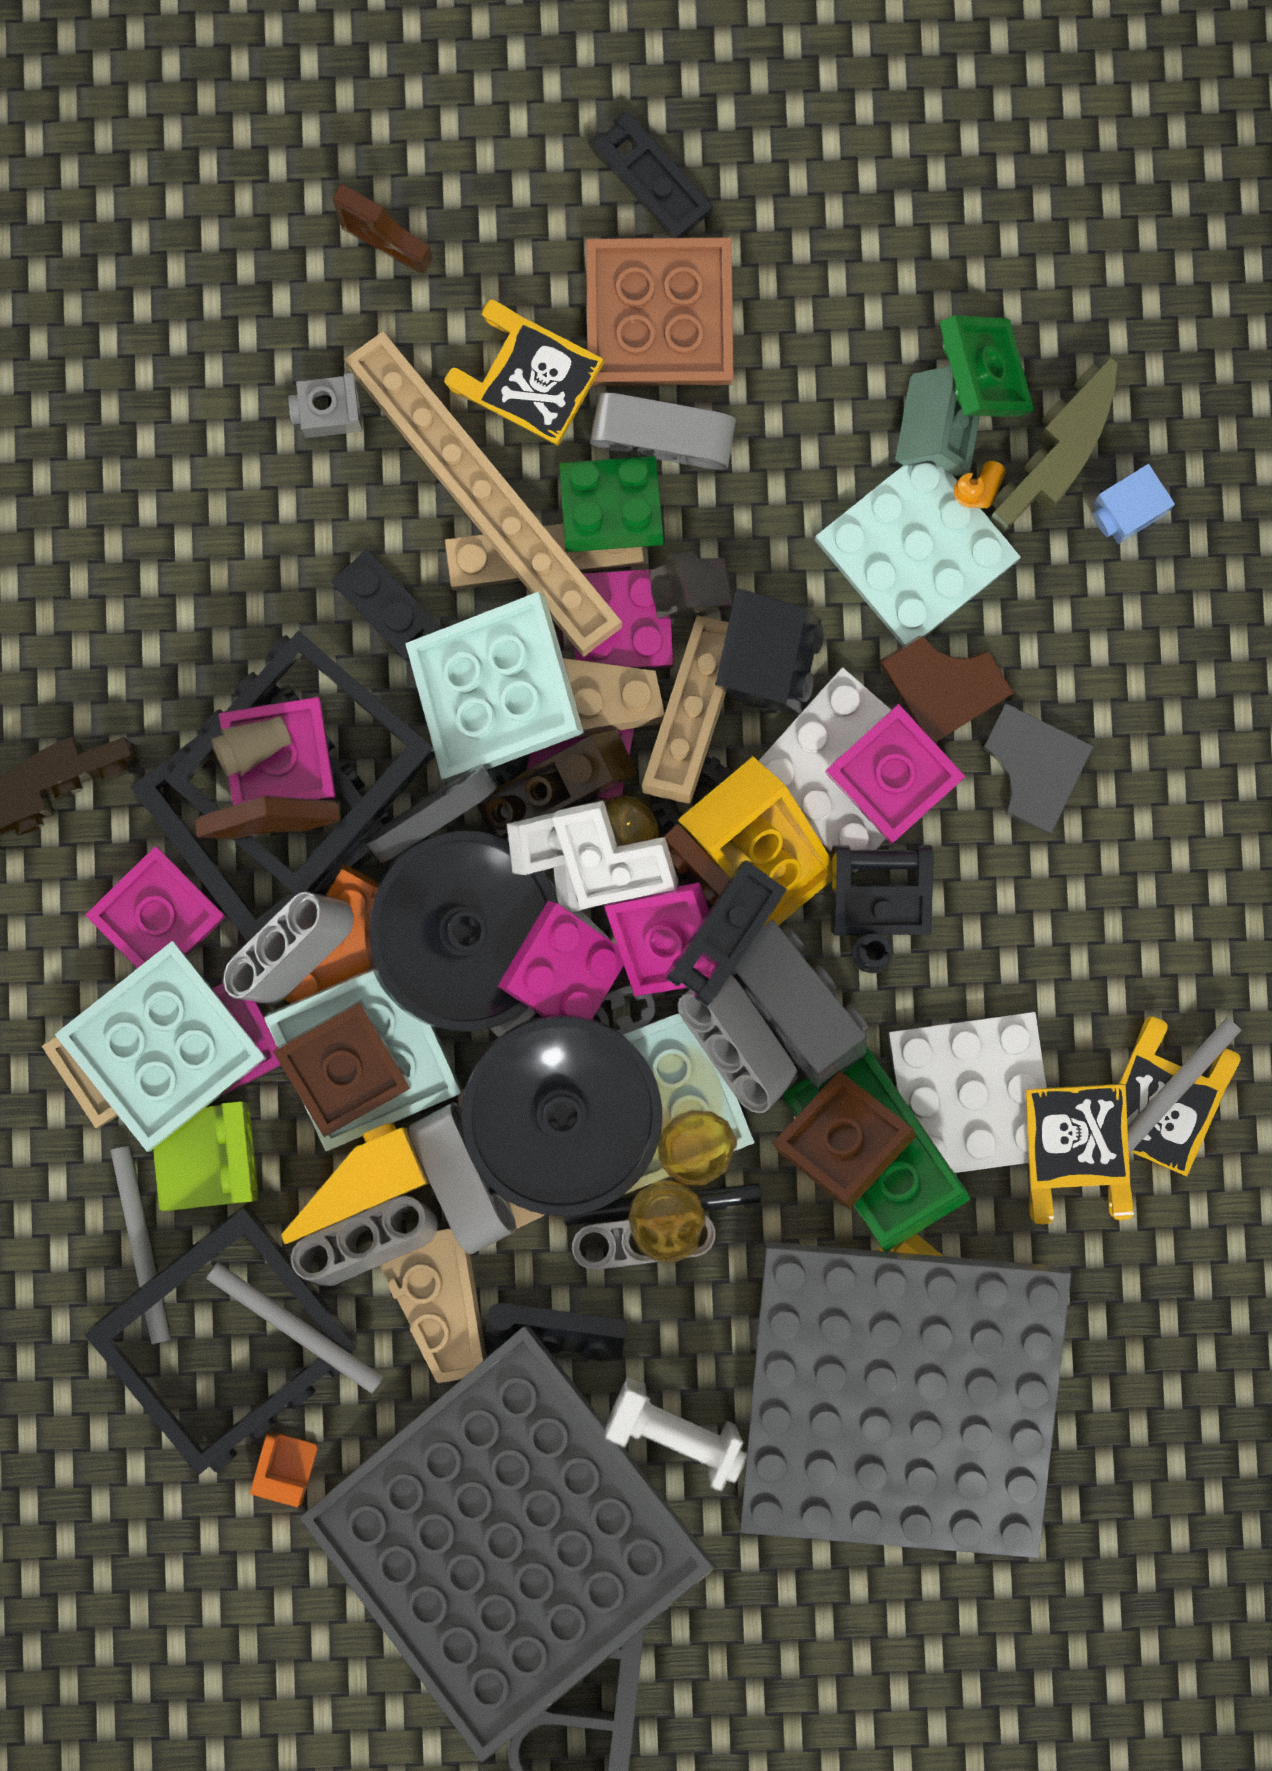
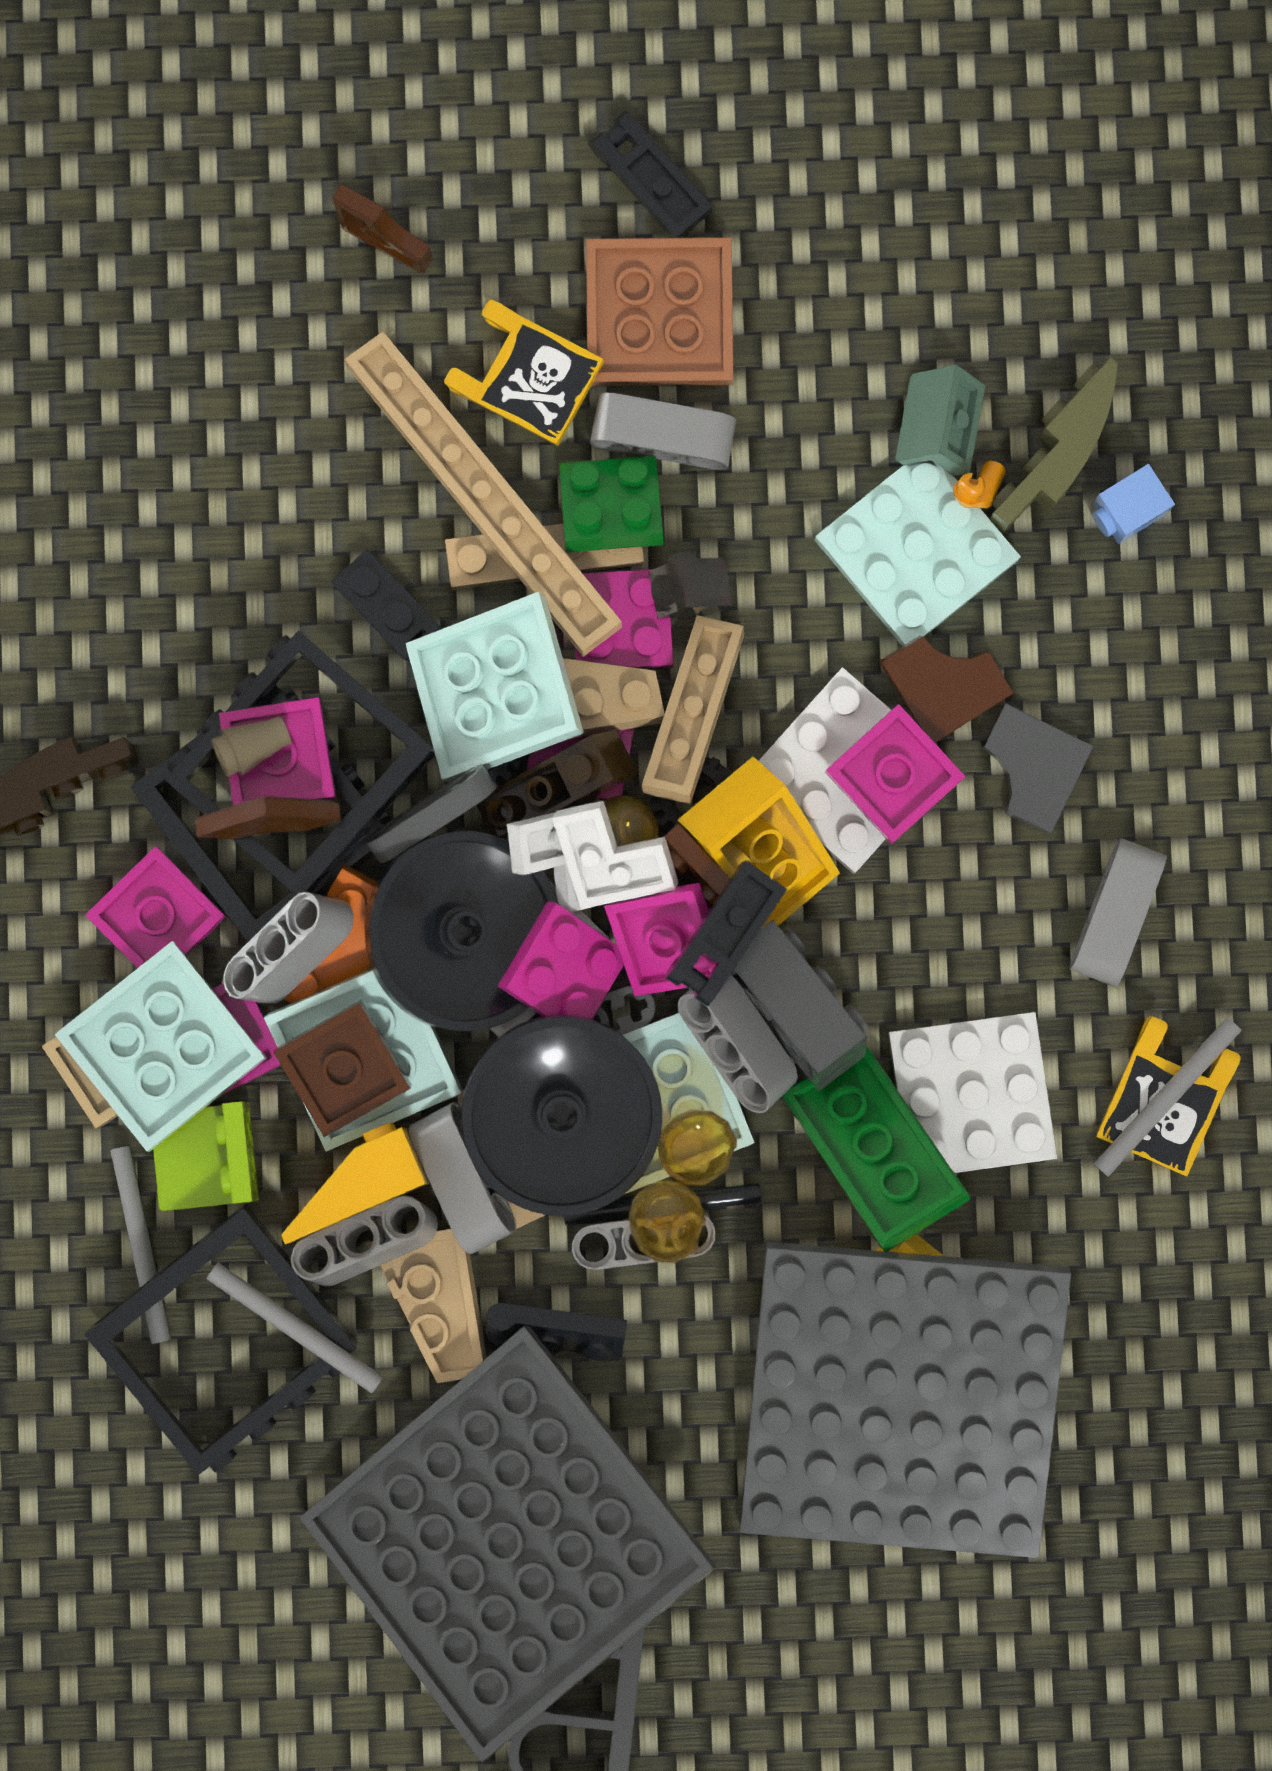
orange panel [250,1431,318,1508] -> none
light grey brick [288,373,363,438] -> none
white fence [606,1375,747,1491] -> none
black slope [715,589,824,715] -> none
reddish brown plate [773,1071,916,1209] -> none
black plate [831,845,934,936] -> none
black pin [852,934,892,974] -> none
green plate [939,315,1034,417] -> none
flag [1025,1084,1133,1225] -> none
none -> light grey beam [1069,837,1167,987]

